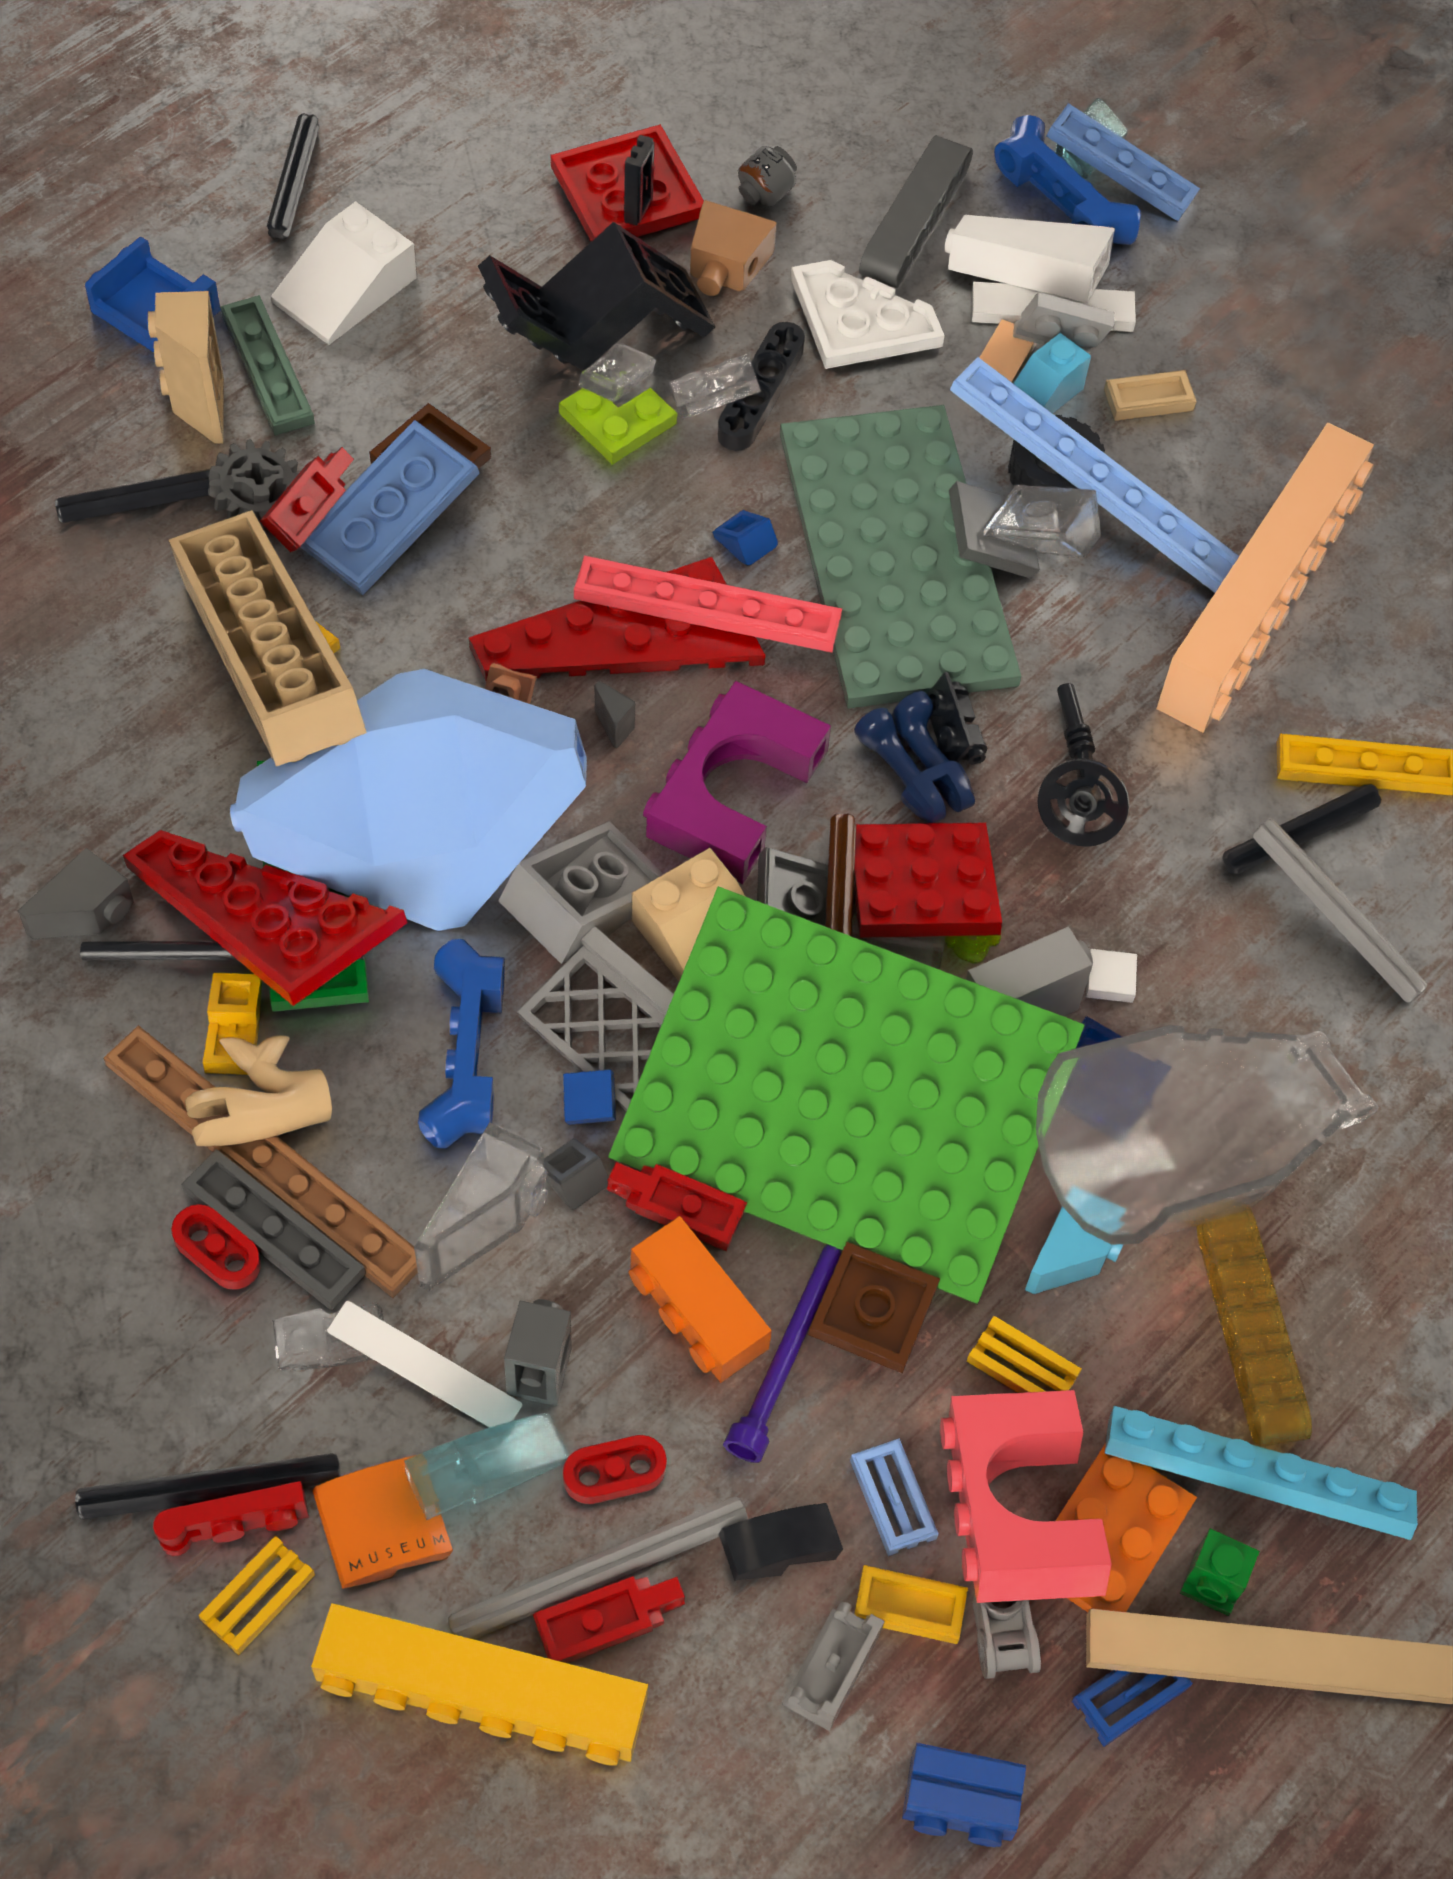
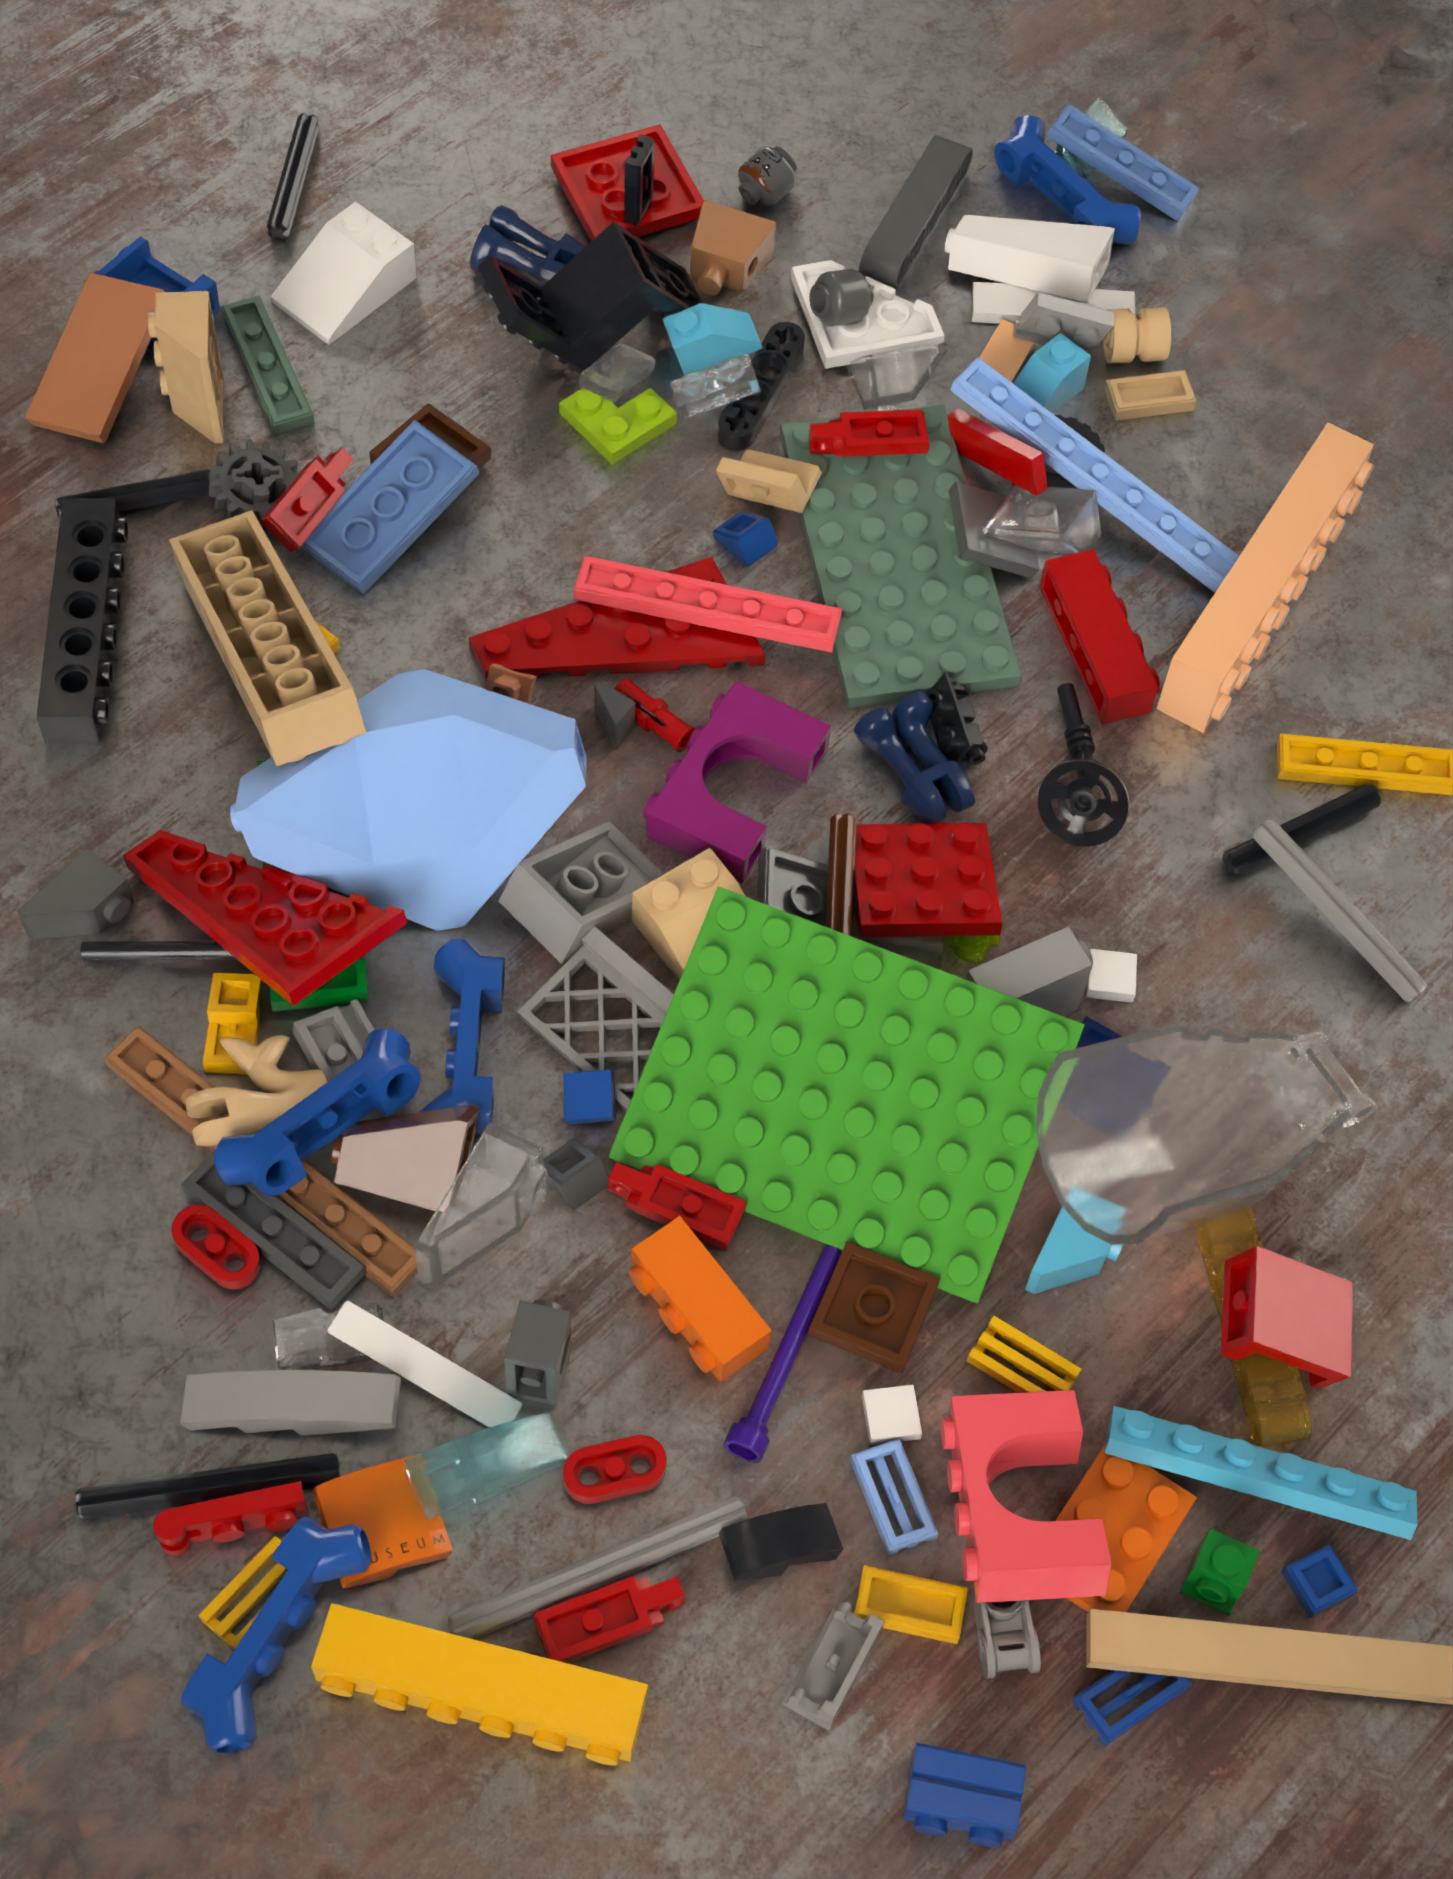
none -> nougat tile [25,273,165,444]
none -> black brick [36,498,128,743]
none -> light grey slope [180,1370,401,1436]
none -> blue plate [181,1516,372,1753]
none -> blue plate [214,1028,421,1196]
none -> light grey plate [292,999,375,1082]
none -> slope [331,1105,481,1215]
none -> dark blue piece [470,205,585,286]
none -> red pin [614,678,695,752]
none -> medium azure slope [662,303,763,379]
none -> tan panel [716,450,822,513]
none -> red hinge [808,409,930,457]
none -> dark grey head [809,269,874,326]
none -> clear slope [847,342,948,411]
none -> white tile [861,1385,922,1445]
none -> red tile [947,408,1047,496]
none -> red brick [1039,549,1160,724]
none -> tan wheel [1102,307,1171,363]
none -> panel [1220,1246,1354,1389]
none -> blue tile [1282,1544,1358,1618]

